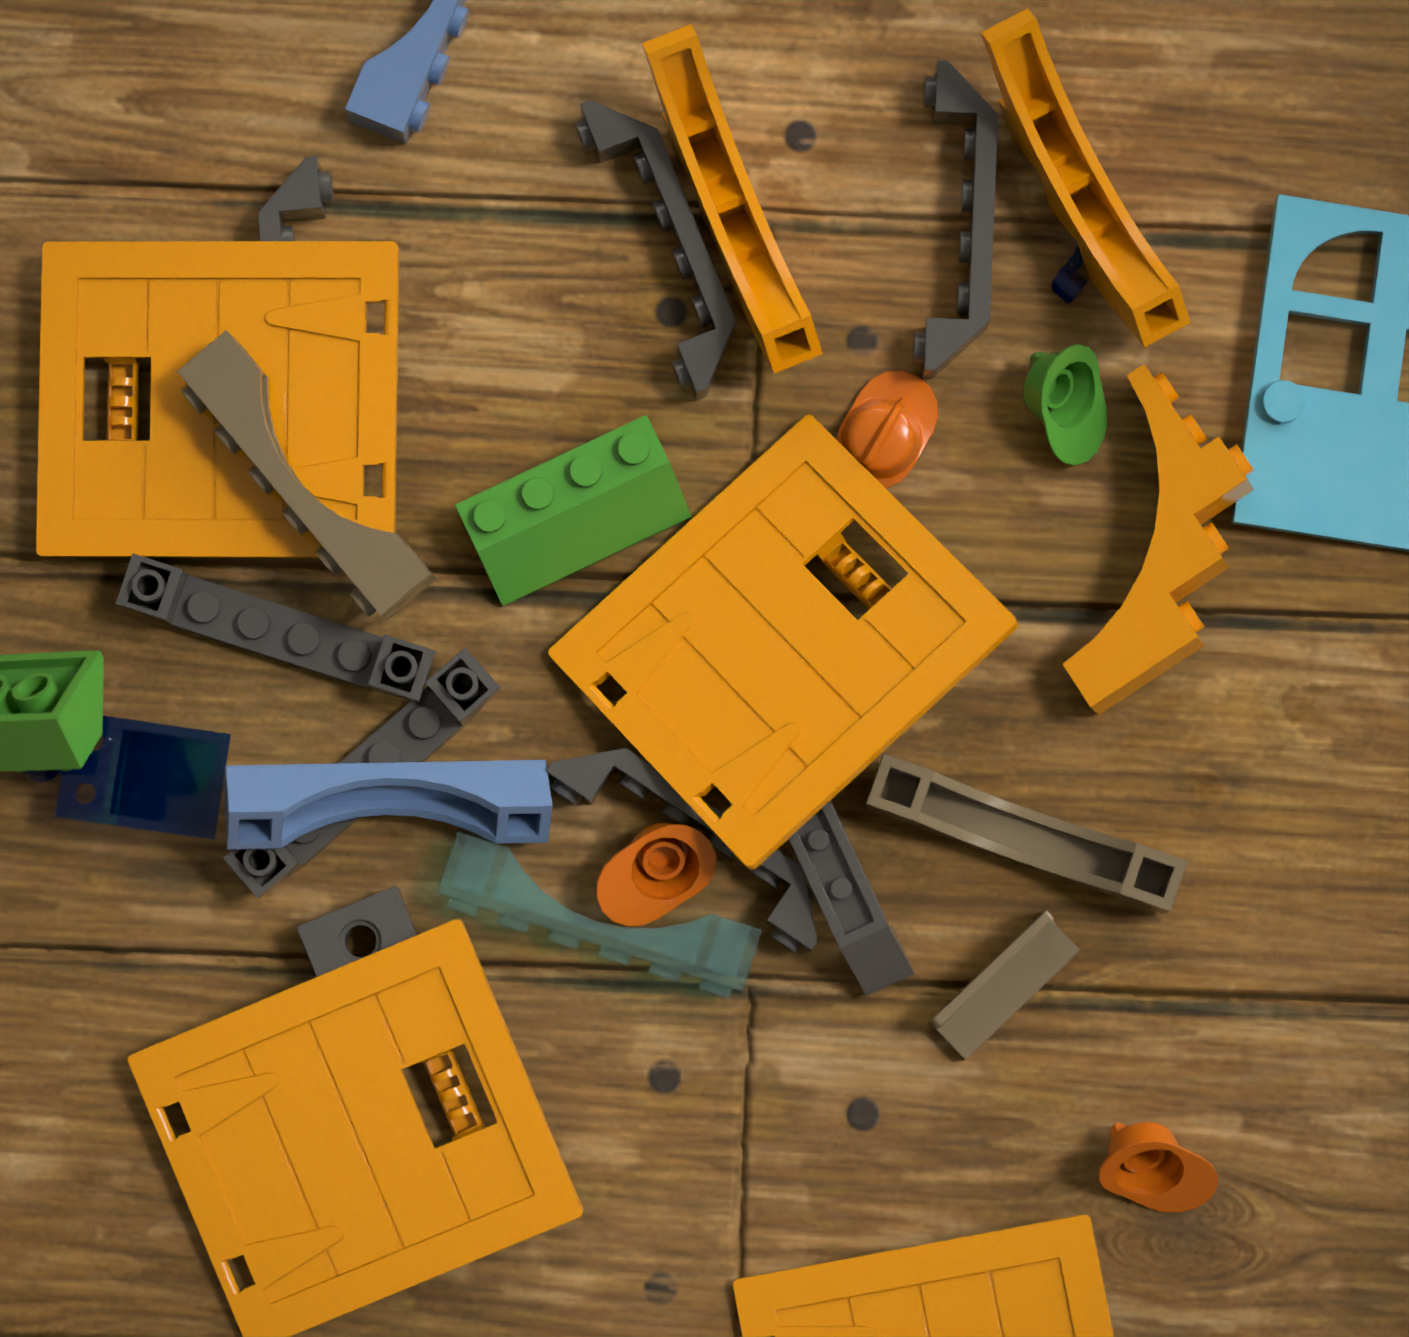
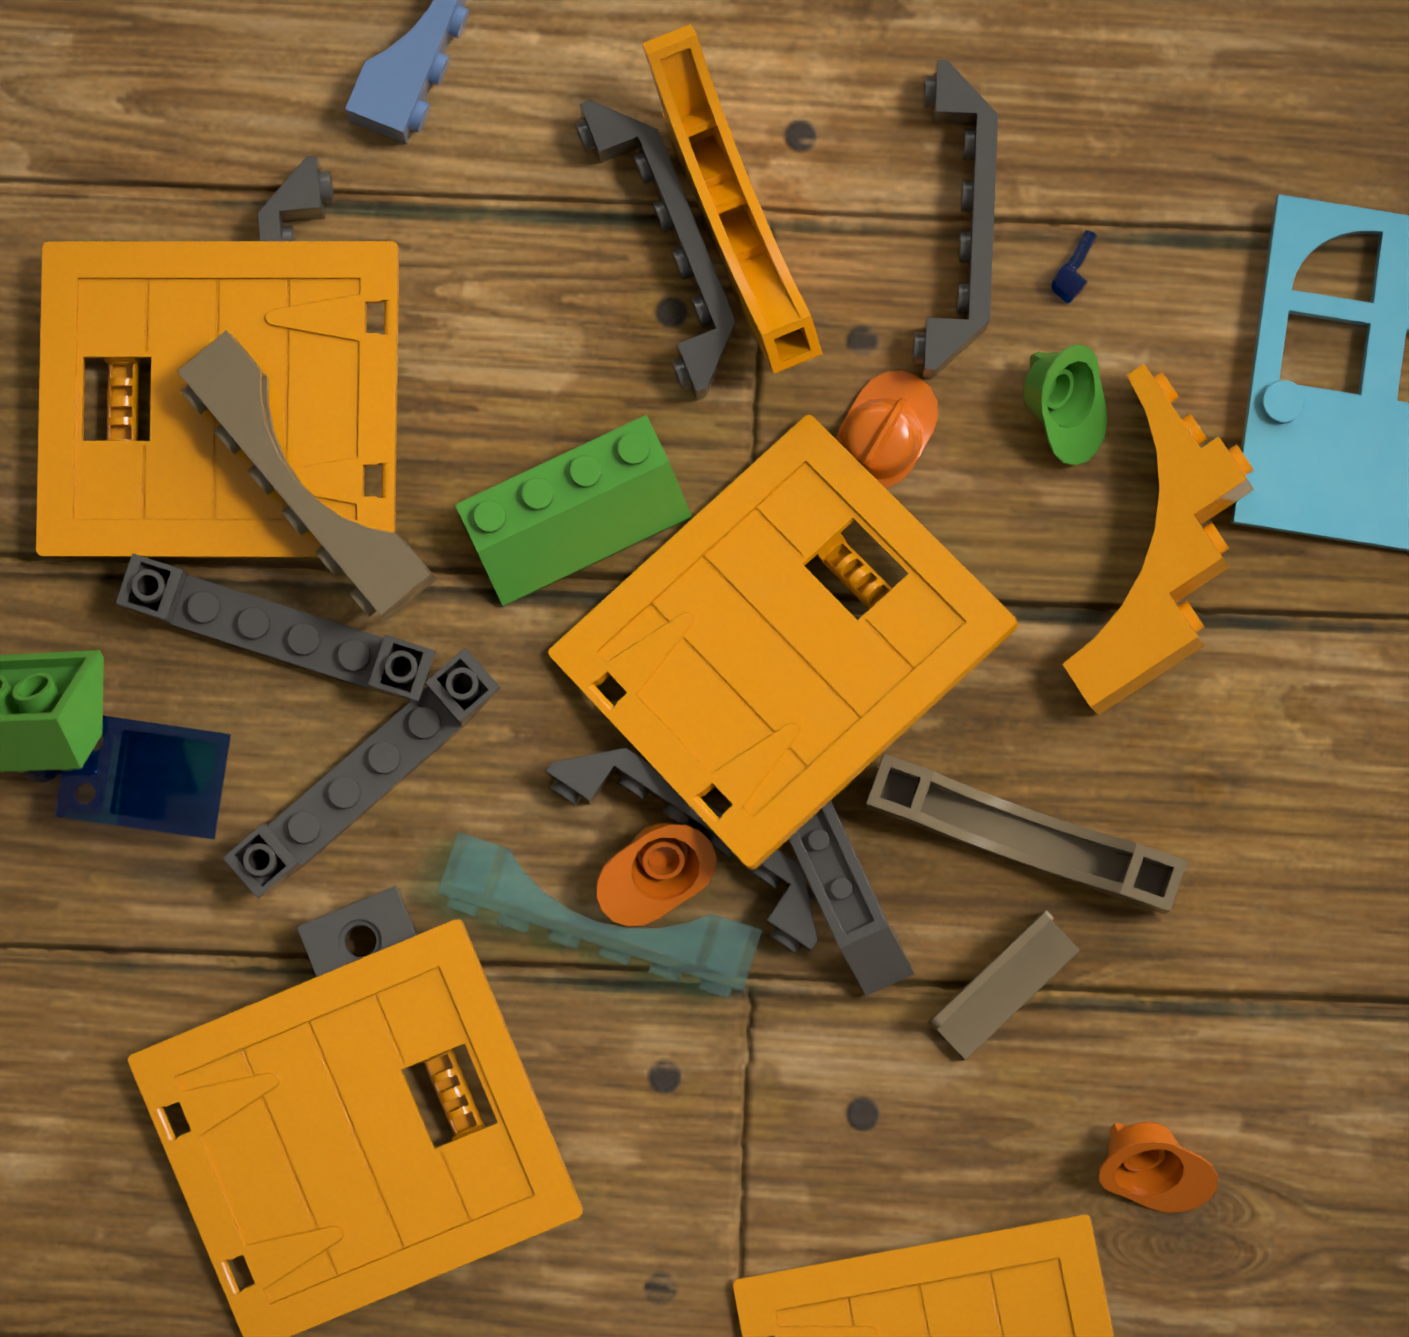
medium blue arch [224,760,552,850] -> none
light orange arch [981,8,1190,348] -> none

